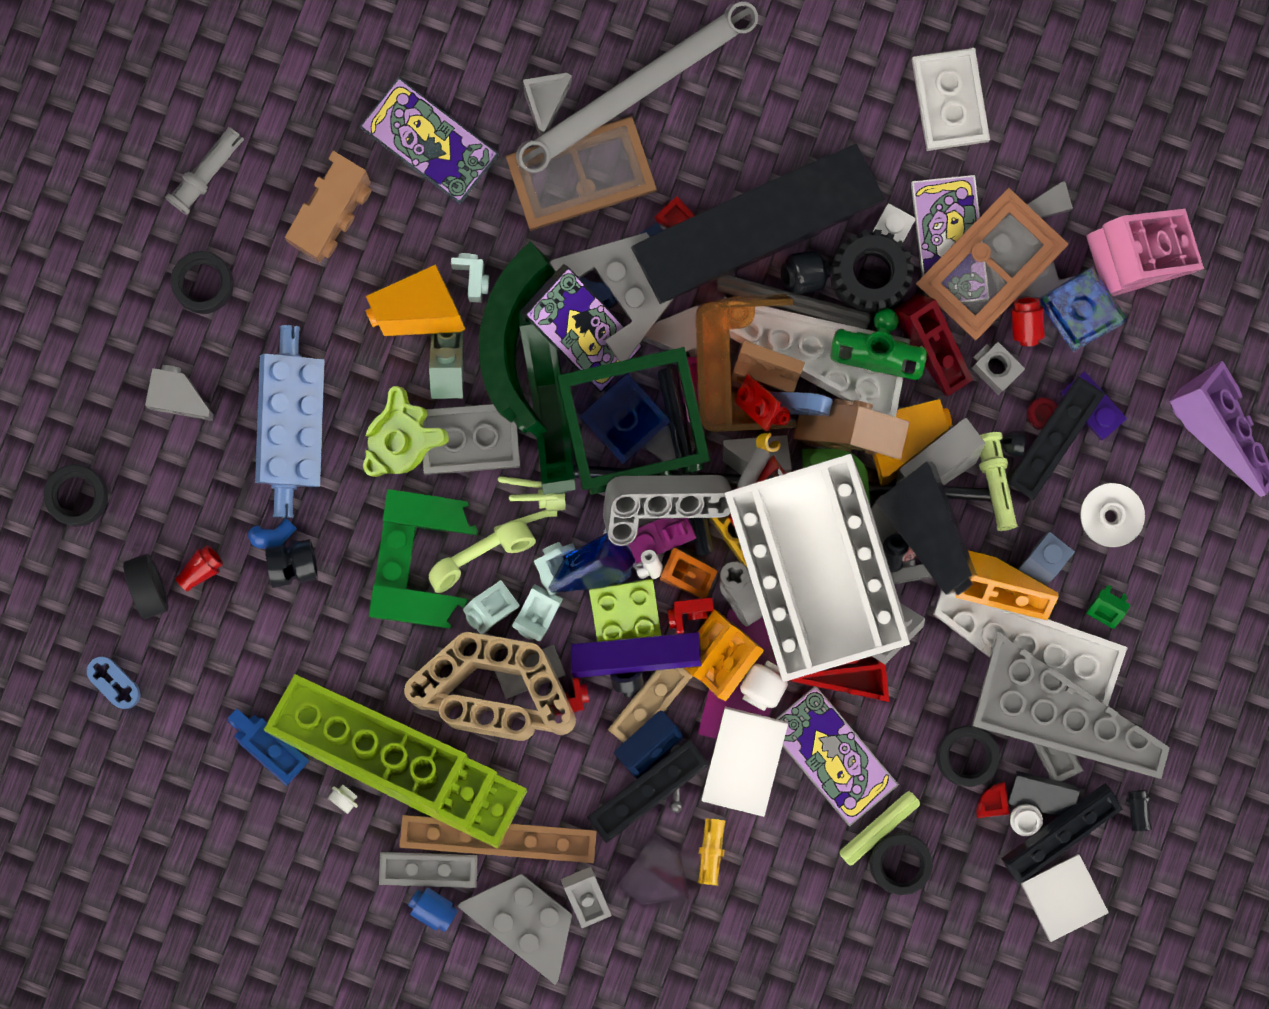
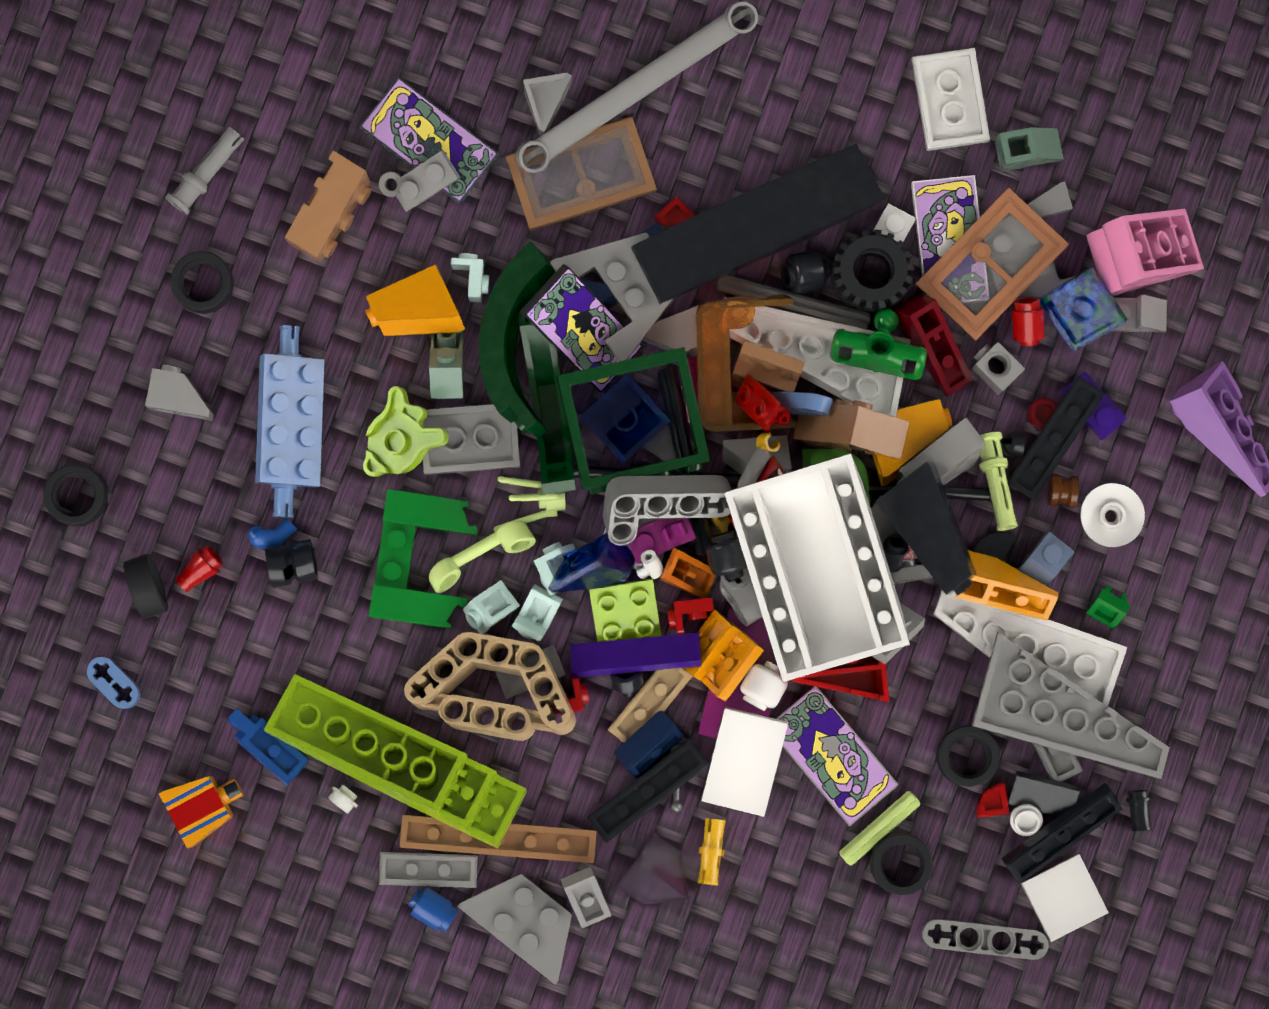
none -> torso [159,776,243,849]
none -> light grey hinge [379,151,461,212]
none -> black head [705,530,748,580]
none -> light grey beam [921,919,1049,960]
none -> black tile [972,533,1016,561]
none -> sand green slope [995,127,1064,172]
none -> reddish brown wheel [1048,474,1079,508]
none -> light grey slope [1102,295,1167,333]

